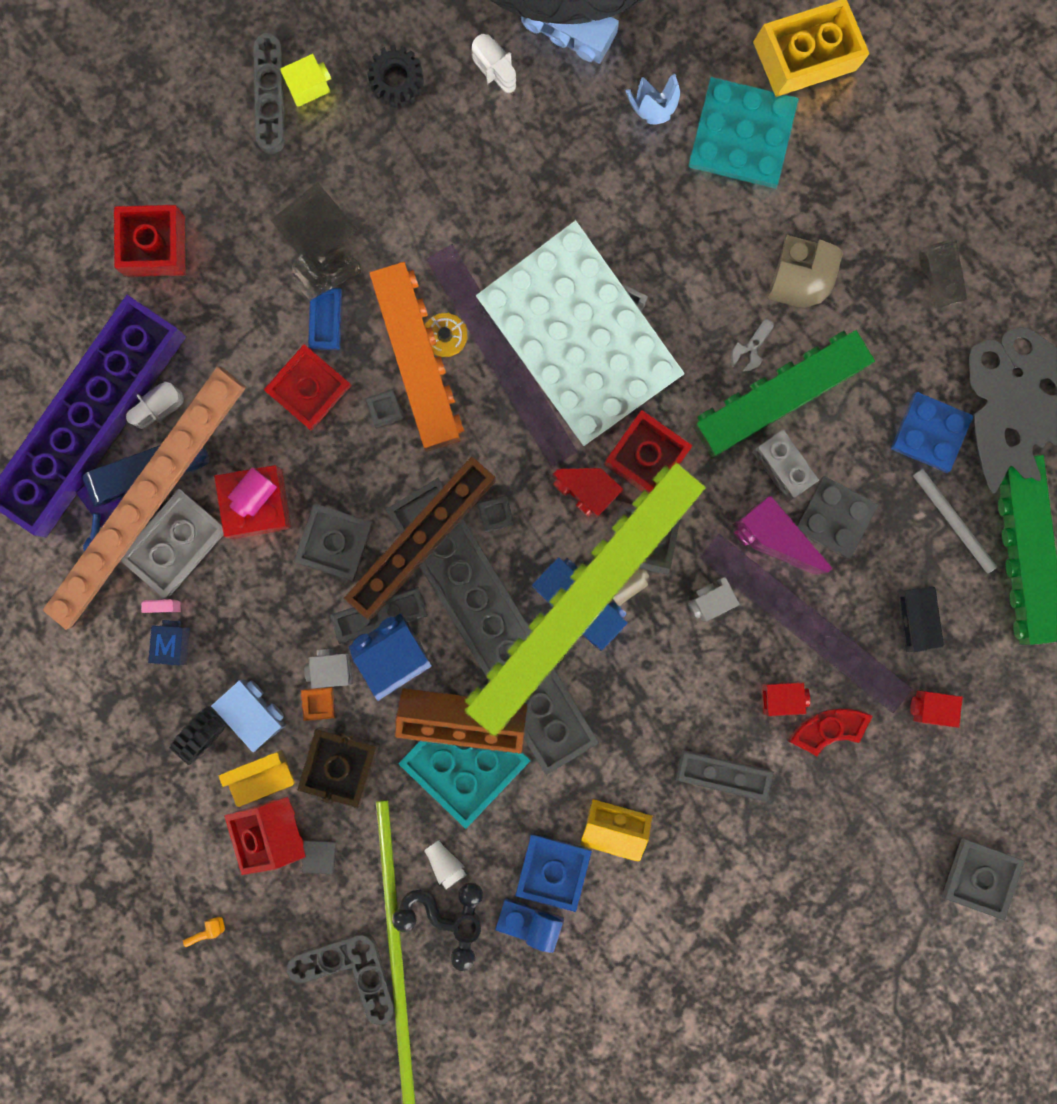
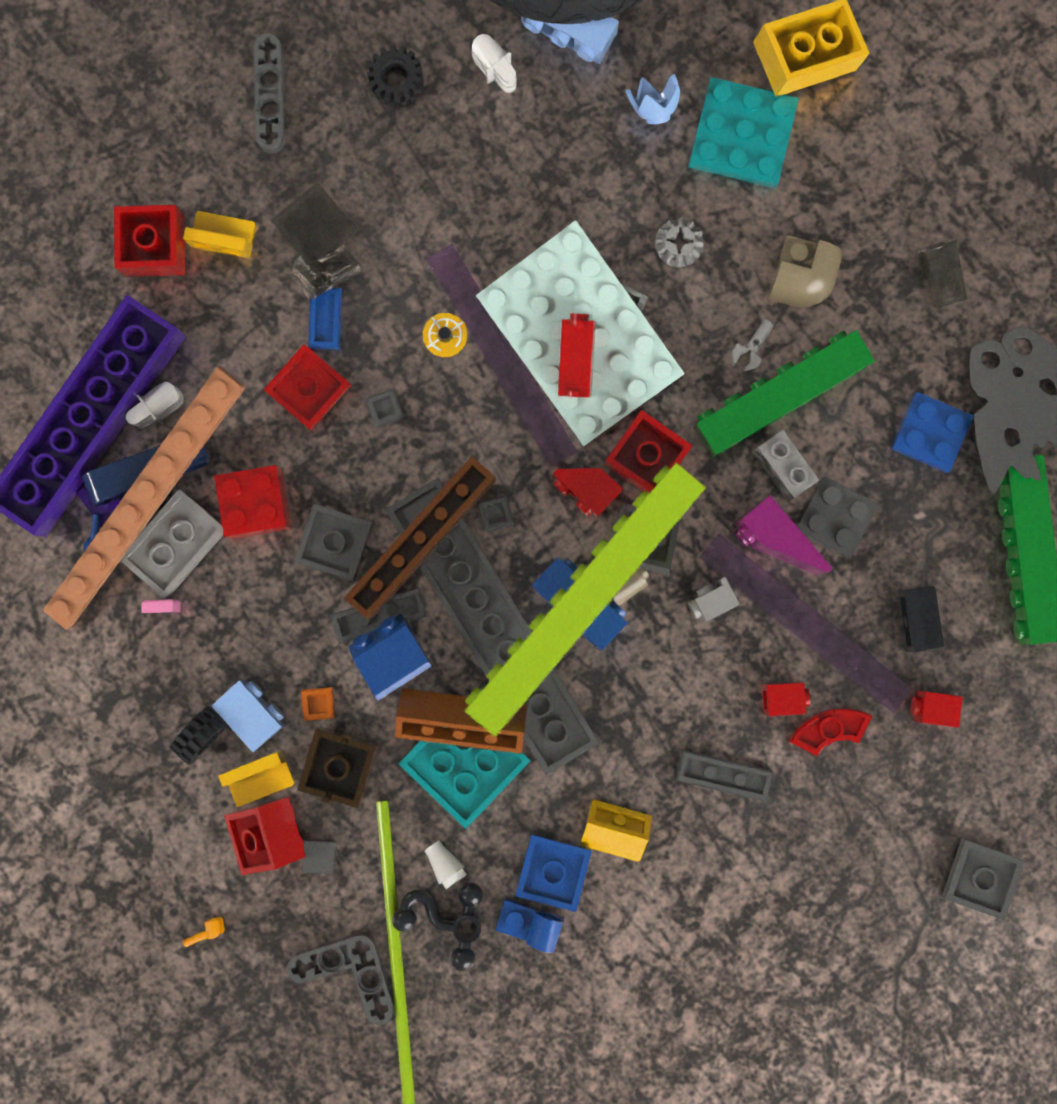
dark blue brick [148,620,190,665] -> none
dark pink brick [228,467,277,517] -> none
neon yellow brick [280,54,331,107] -> none
light grey brick [305,649,353,689] -> none
orange brick [369,261,464,452] -> none
light grey bar [912,468,998,574] -> none
none -> yellow panel [183,211,256,259]
none -> red brick [558,313,596,398]
none -> light grey gear [655,218,704,267]

